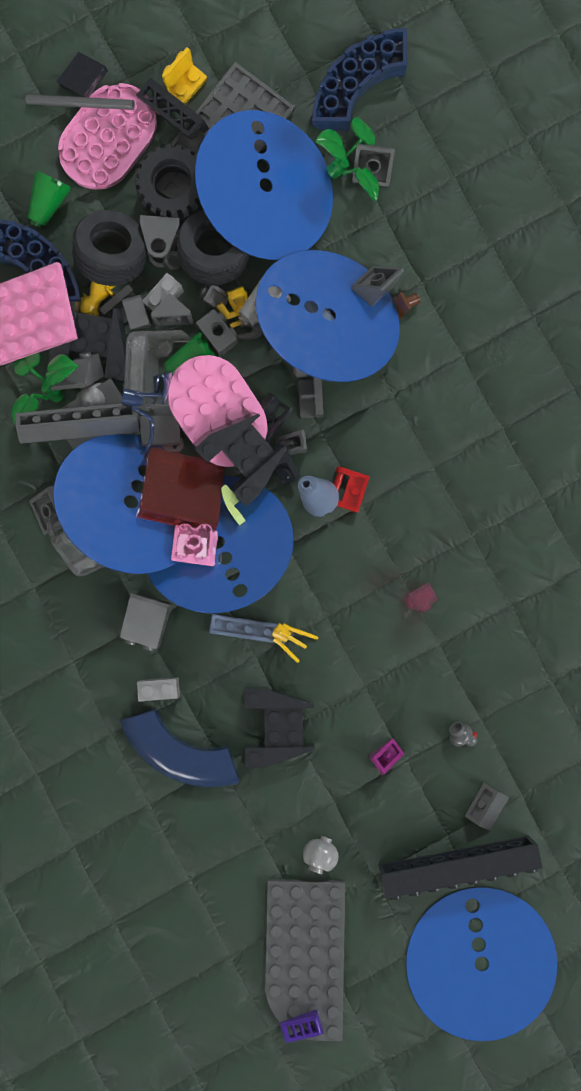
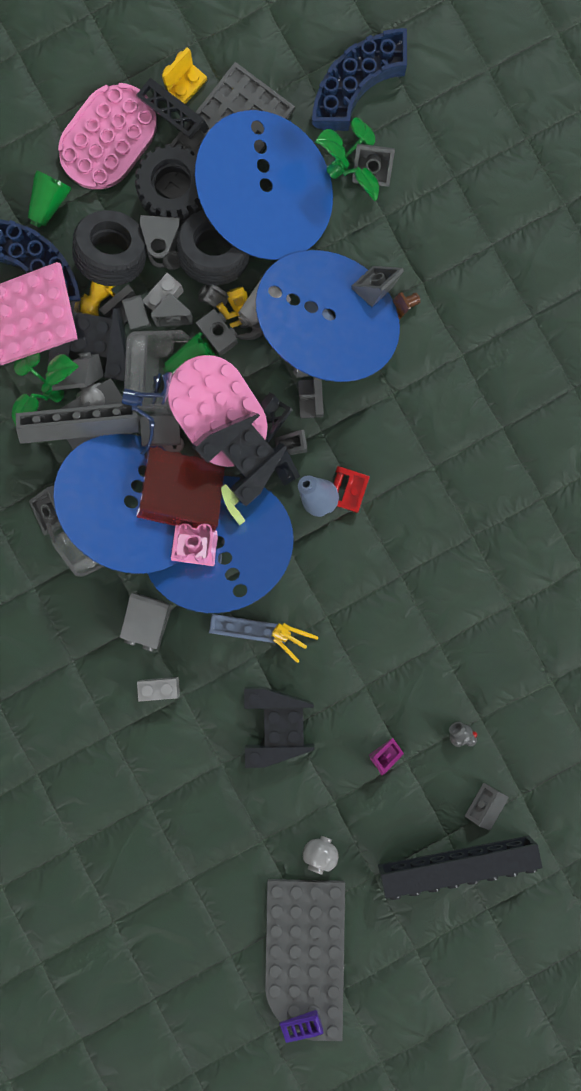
dark grey piece [26,94,135,110] -> none
black tile [57,51,108,97] -> none
dark blue brick [120,708,240,787] -> none
clear pink brick [404,583,438,613] -> none
blue piece [406,887,557,1041] -> none

